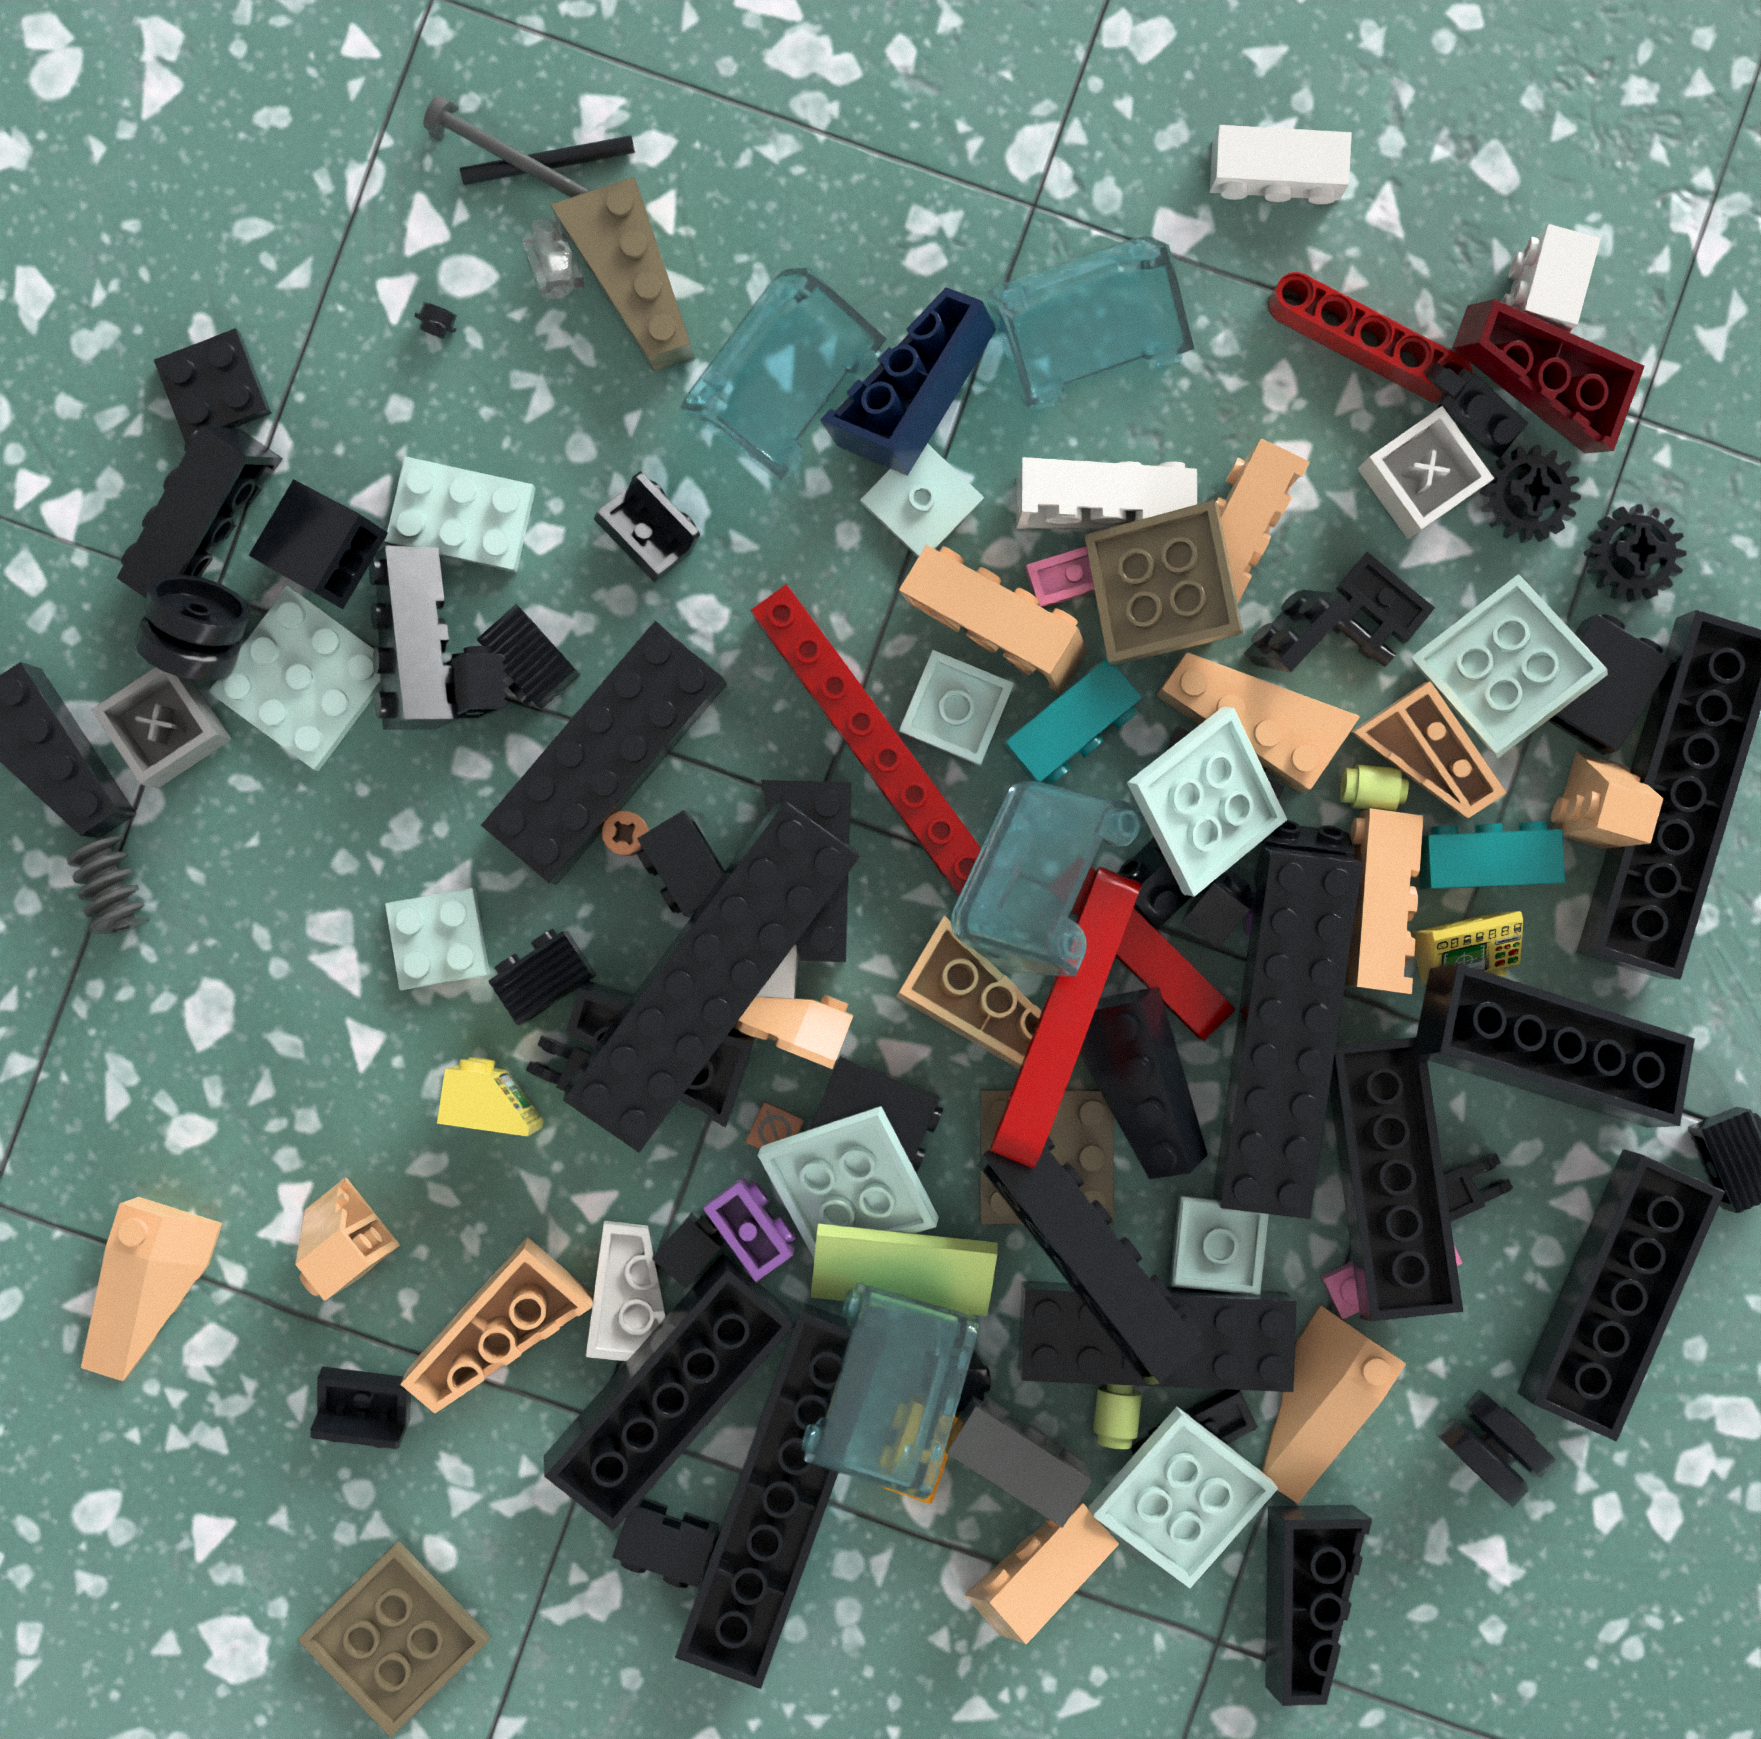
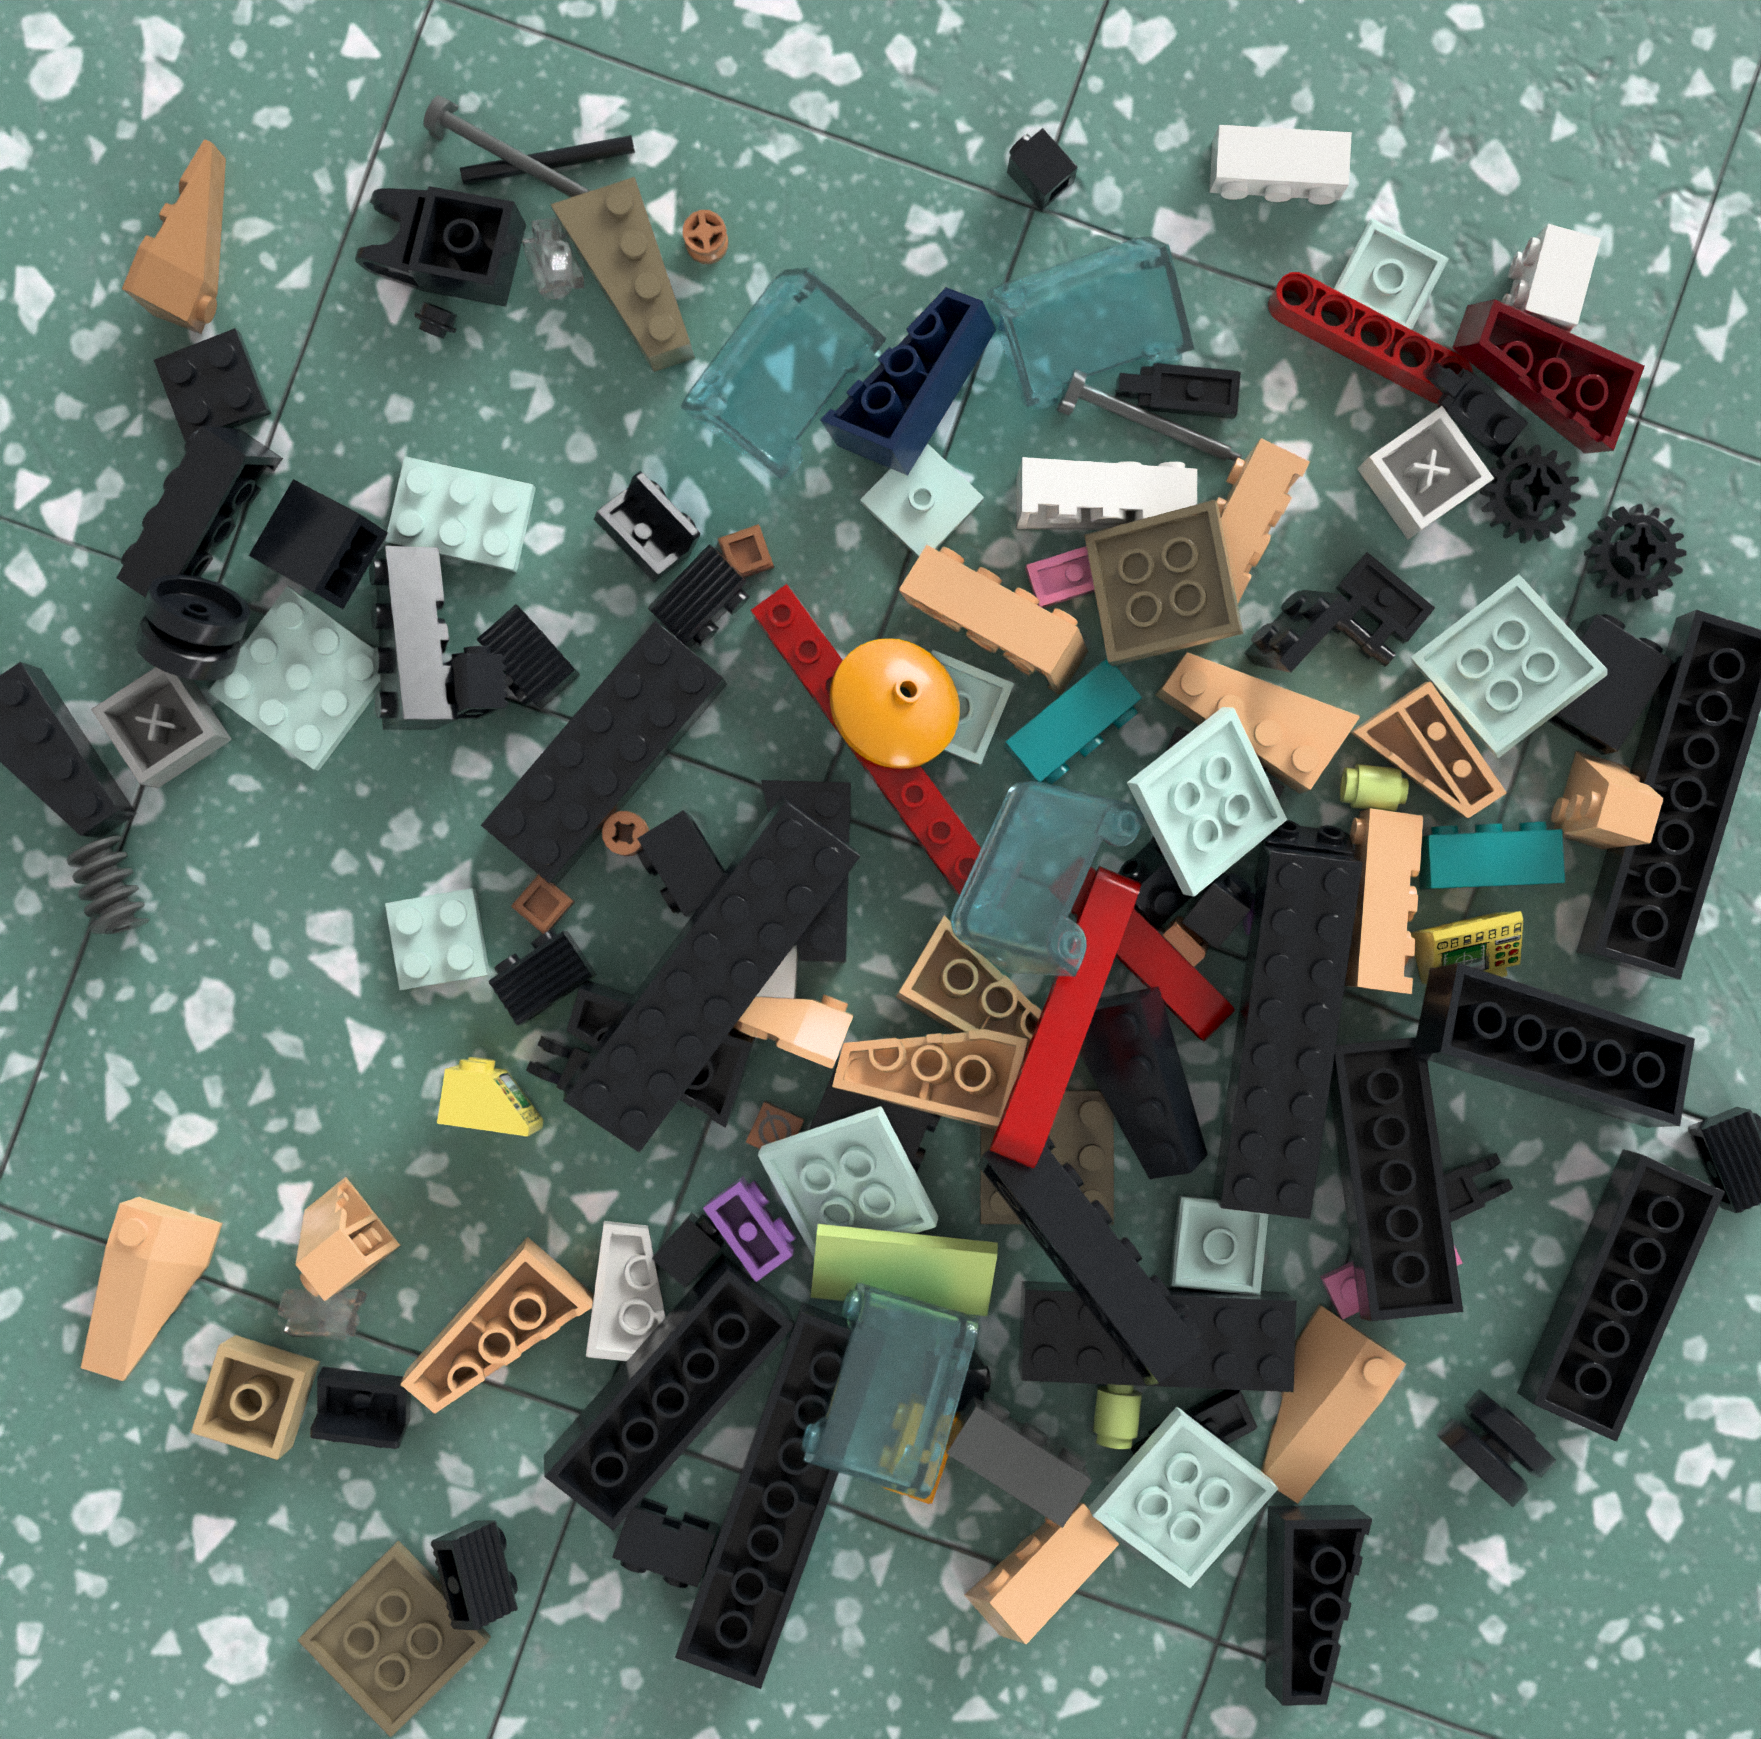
none -> medium nougat wedge [122,139,226,334]
none -> tan brick [191,1335,320,1460]
none -> clear hips [278,1289,367,1340]
none -> black brick [355,186,526,307]
none -> black brick [430,1520,518,1630]
none -> nougat tile [511,874,575,934]
none -> black brick [648,544,752,647]
none -> nougat wheel [683,210,728,264]
none -> nougat tile [718,524,774,578]
none -> light orange dish [830,638,960,769]
none -> light nougat wedge [832,1029,1029,1130]
none -> black brick [1007,128,1078,211]
none -> dark grey piece [1056,368,1242,461]
none -> black hinge [1115,363,1241,419]
none -> nougat tile [1163,915,1209,967]
none -> light aqua plate [1333,218,1449,330]

